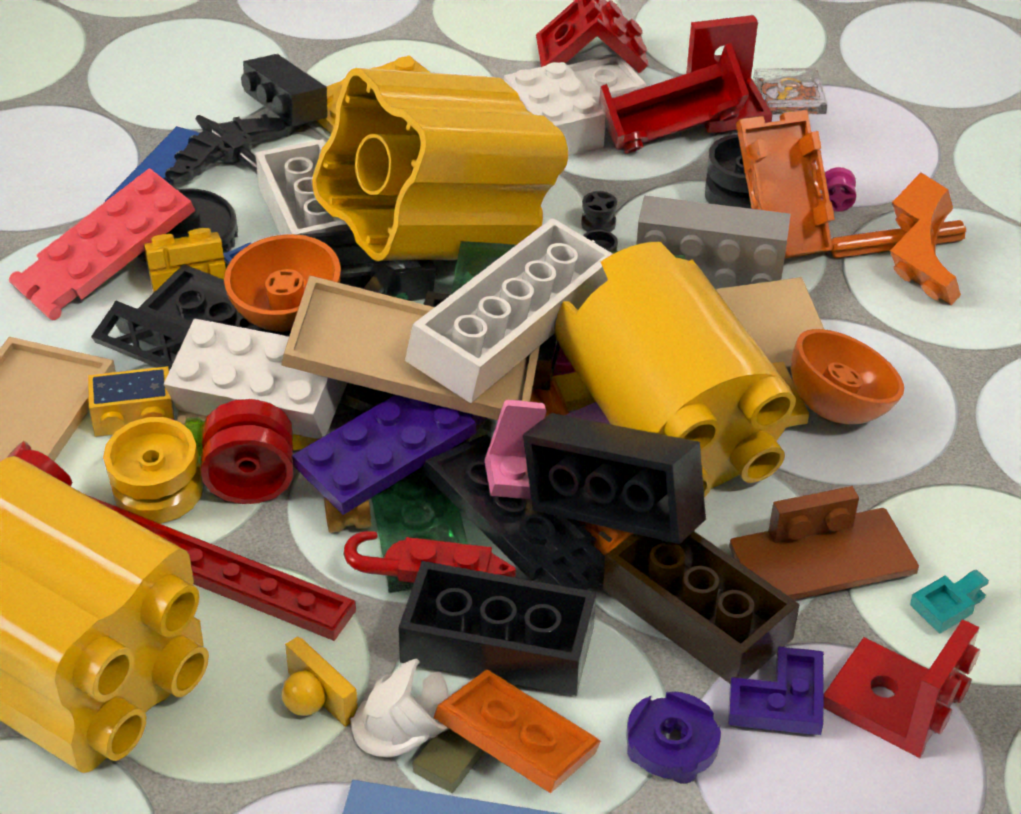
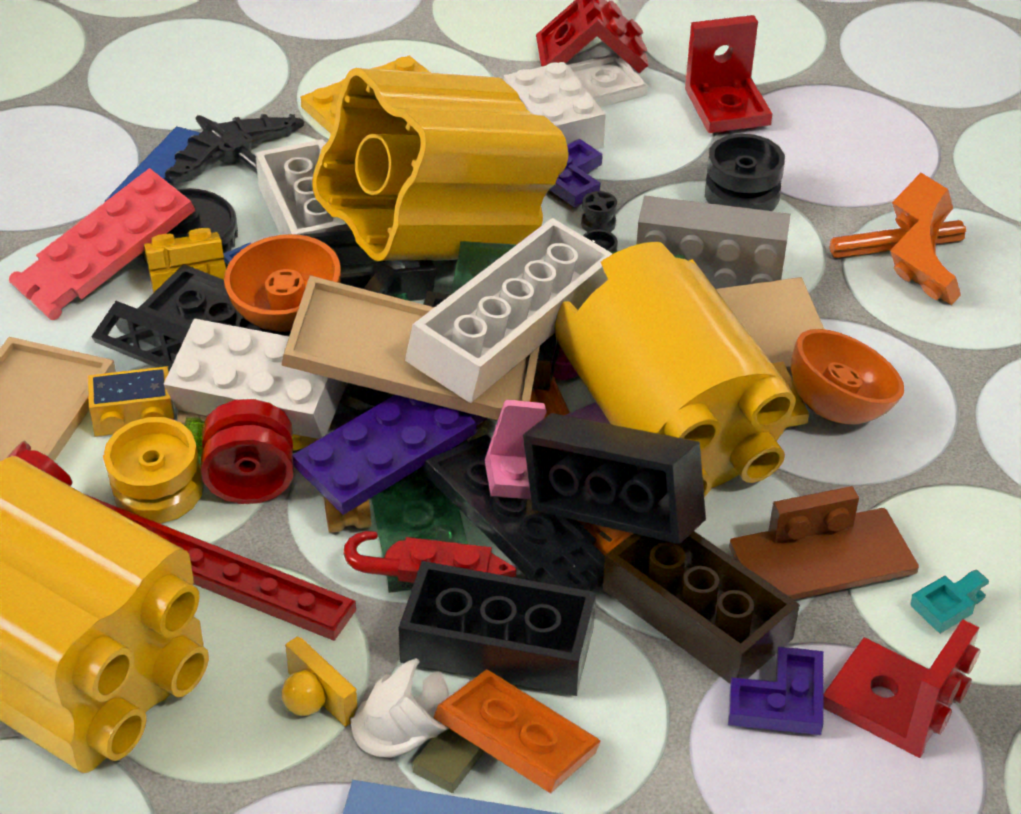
black brick [241,54,327,126] -> none
yellow tile [554,372,596,411] -> none
red windscreen [598,43,749,154] -> none
dark purple plate [626,691,721,784] -> none
orange piece [736,110,835,259] -> none
clear tile [753,68,828,115] -> none
dark pink wheel [821,167,856,212] -> none
none -> dark purple plate [549,139,603,207]

